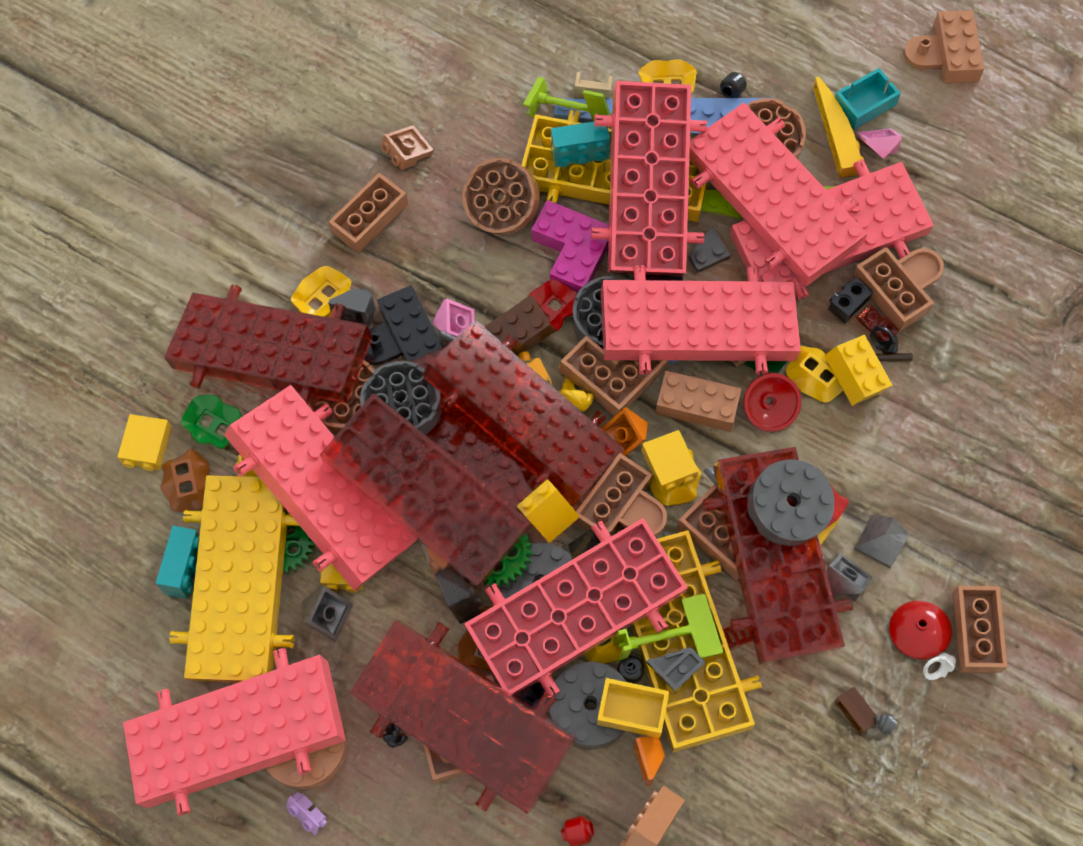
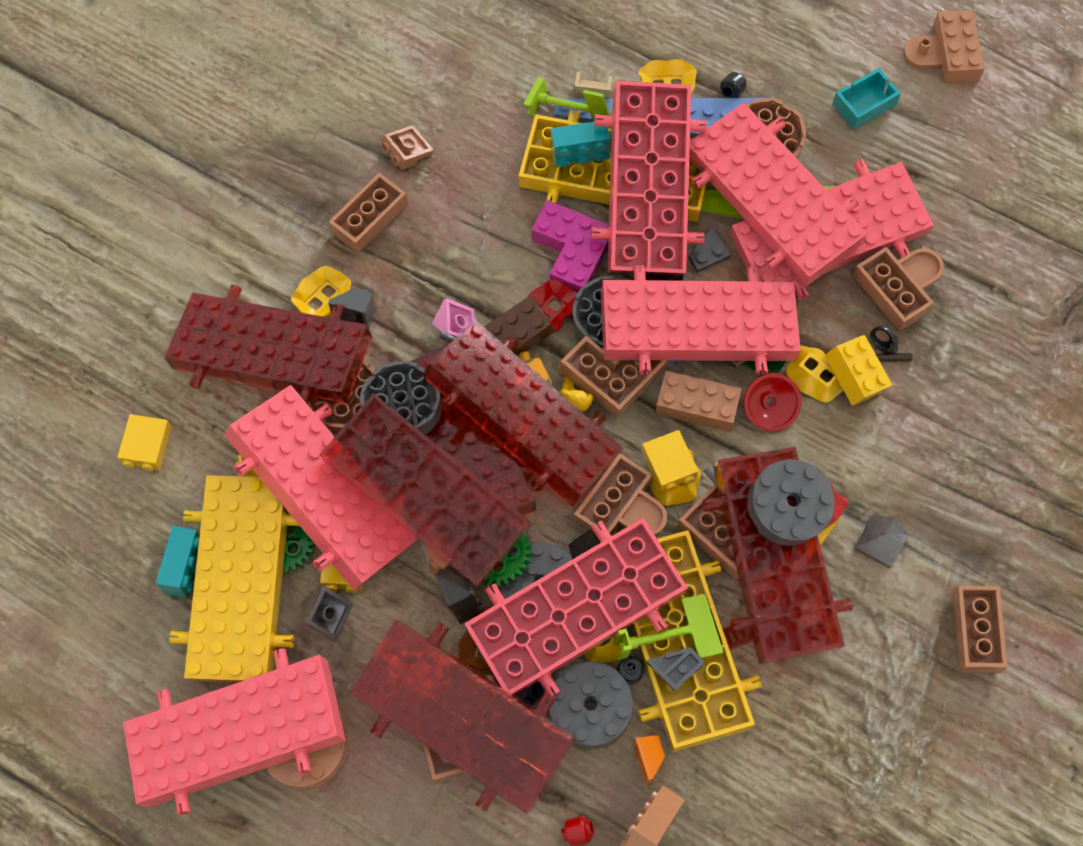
dark orange piece [160,449,209,512] -> none
green piece [181,394,243,449] -> none
lavender hinge [286,792,328,836] -> none
black brick [357,285,444,367] -> none
black piece [382,710,408,748] -> none
nougat brick [462,158,540,235] -> none
yellow brick [517,479,580,543] -> none
yellow piece [597,678,669,738] -> none
orange slope [600,407,648,458] -> none
yellow slope [813,77,864,178] -> none
flat silver slope [827,553,873,602] -> none
black brick [828,278,873,324] -> none
reddish brown panel [834,687,877,735] -> none
bright pink slope [856,128,902,159] -> none
clear red slope [856,304,899,341] -> none
dark grey plate [875,713,898,735] -> none
red dish [889,601,952,660] -> none
white piece [923,652,956,680] -> none

